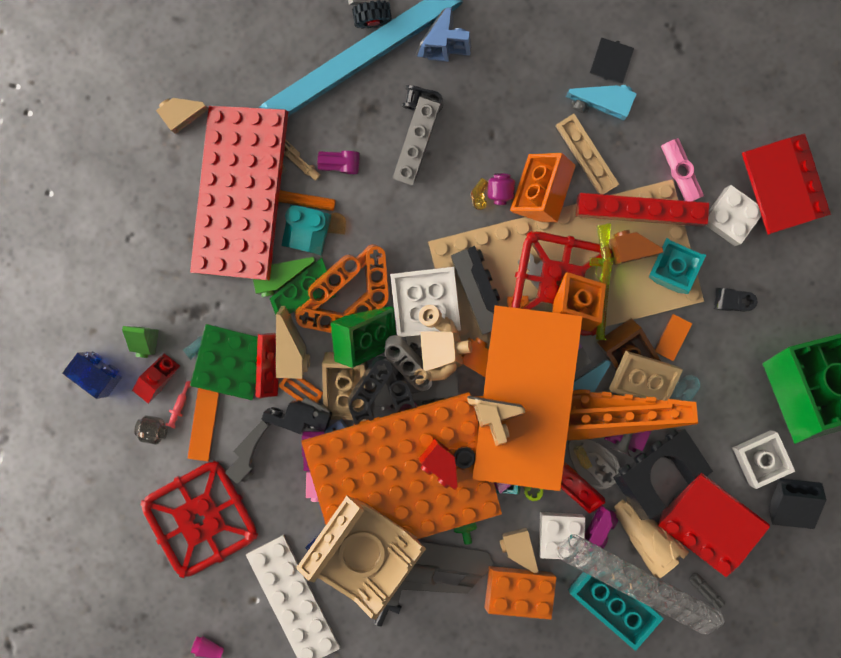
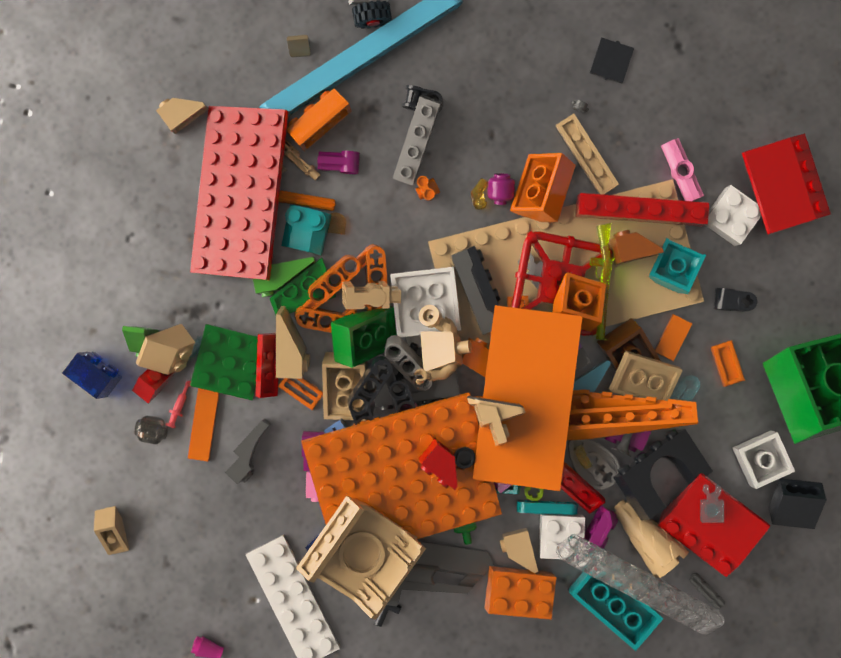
red plate [140,460,258,579] -> none
black plate [261,397,333,435] -> none
medium blue piece [416,7,472,62] -> none
medium azure slope [566,85,637,121] -> none
none -> tan slope [94,506,129,555]
none -> tan slope [136,324,196,375]
none -> dark tan slope [287,35,311,57]
none -> orange slope [287,89,352,152]
none -> tan hips [342,281,401,309]
none -> orange plate [415,176,440,201]
none -> teal beam [516,500,578,515]
none -> clear light blue plate [700,484,724,523]
none -> orange tile [711,340,745,387]

